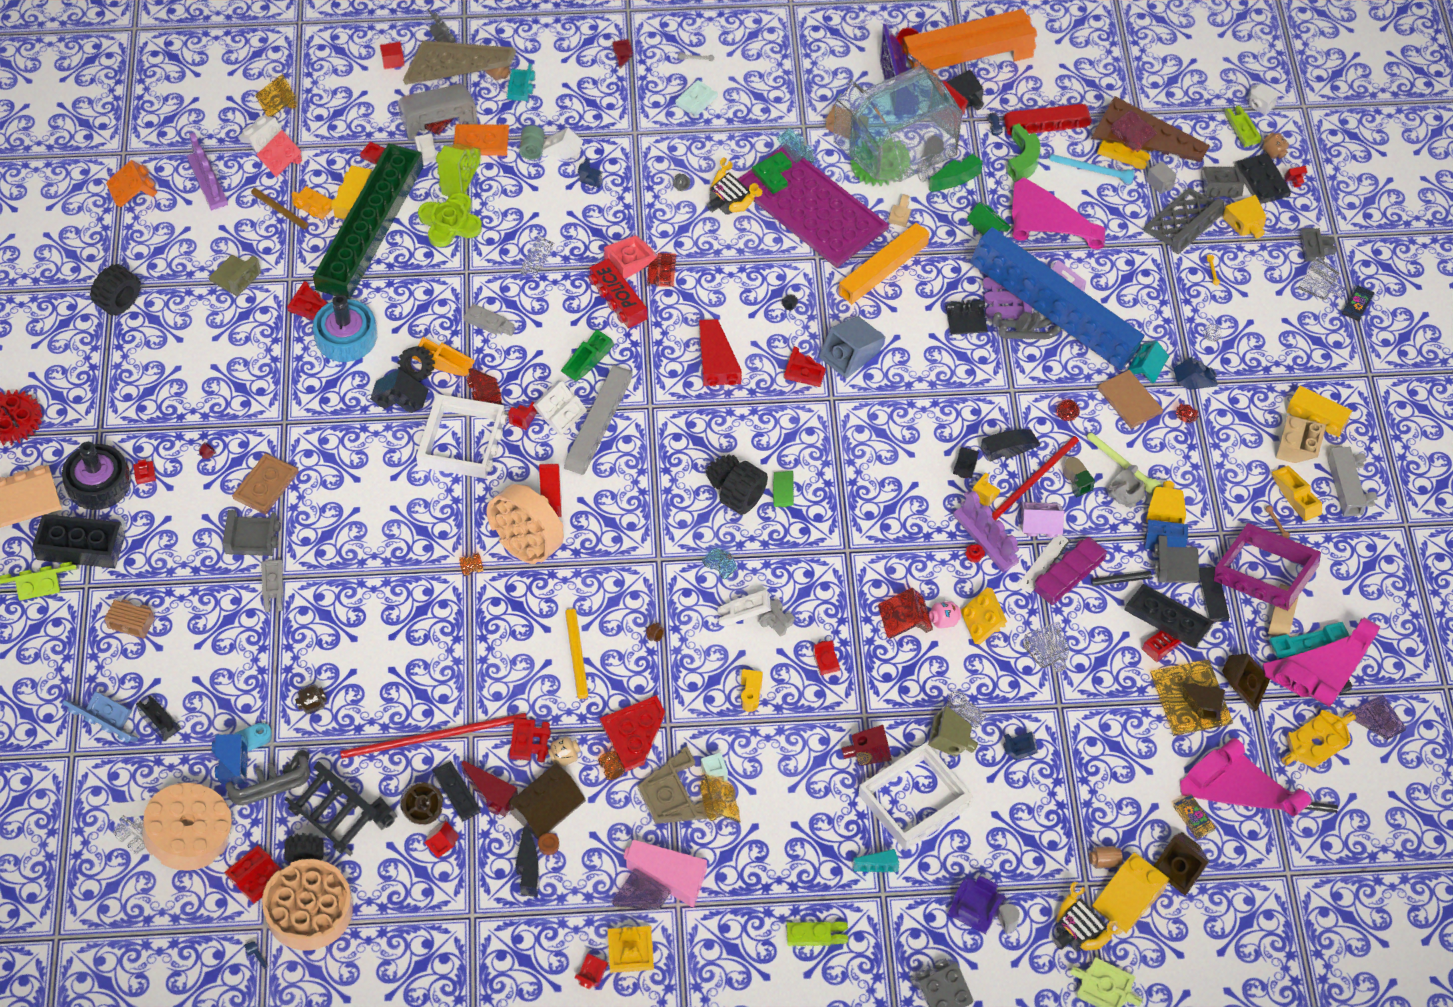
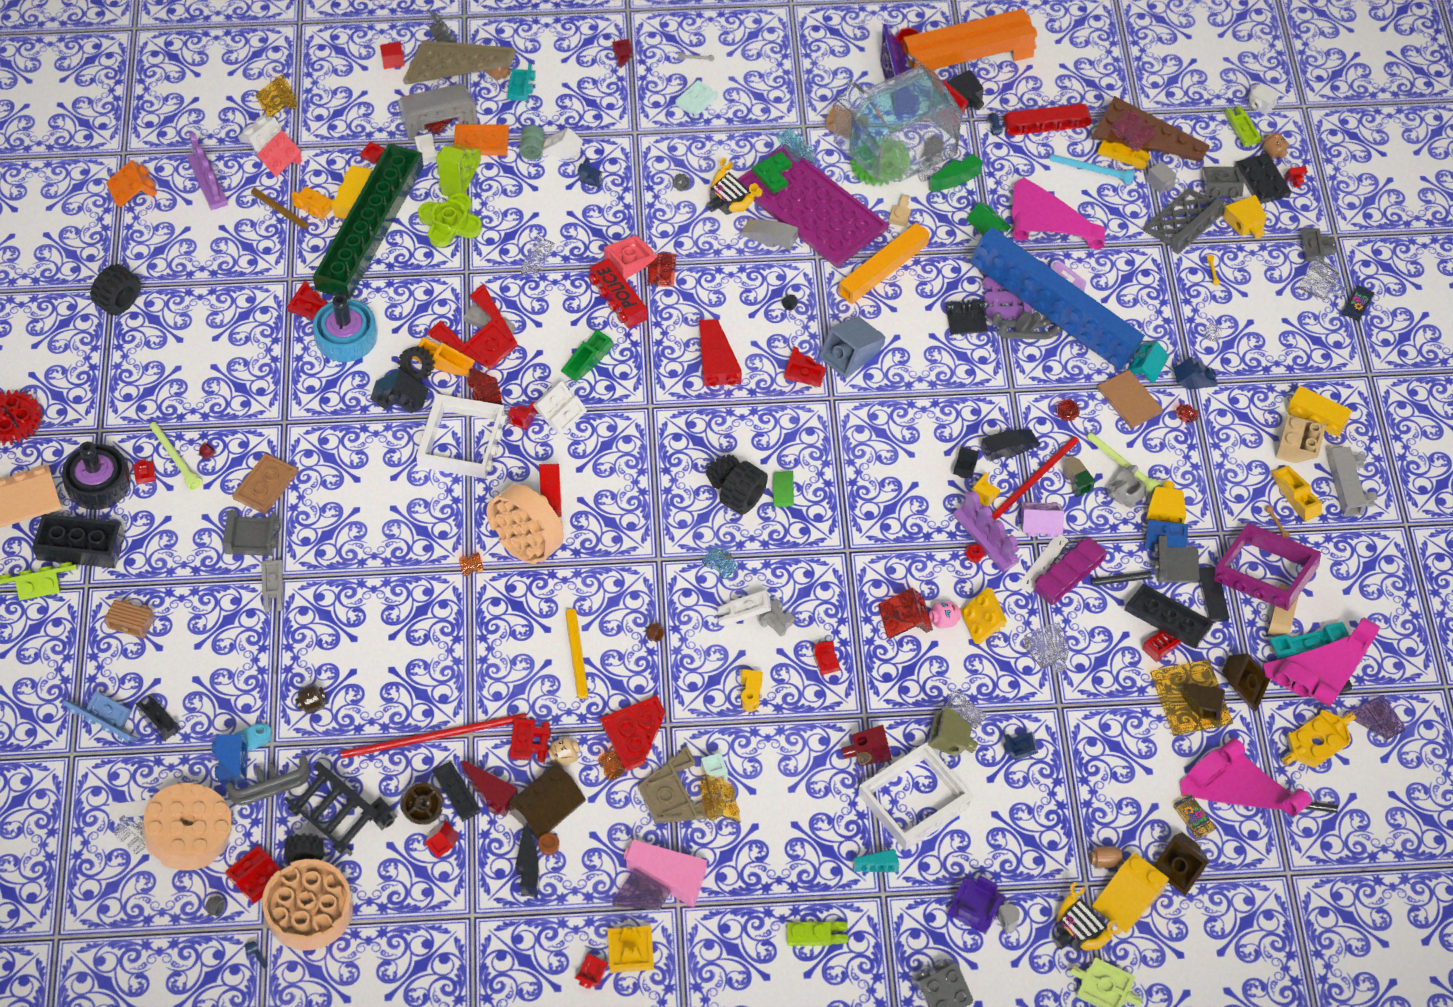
olive bracket [209,255,261,297] -> none
pearl dark grey arm [282,750,310,774] -> none
light grey beam [564,365,633,475] -> none
bright green arch [1007,124,1041,182] -> none
none -> yellowish green piece [150,422,202,491]
none -> dark grey plate [205,895,225,916]
none -> red wing [427,284,518,370]
none -> light grey slope [740,219,798,250]

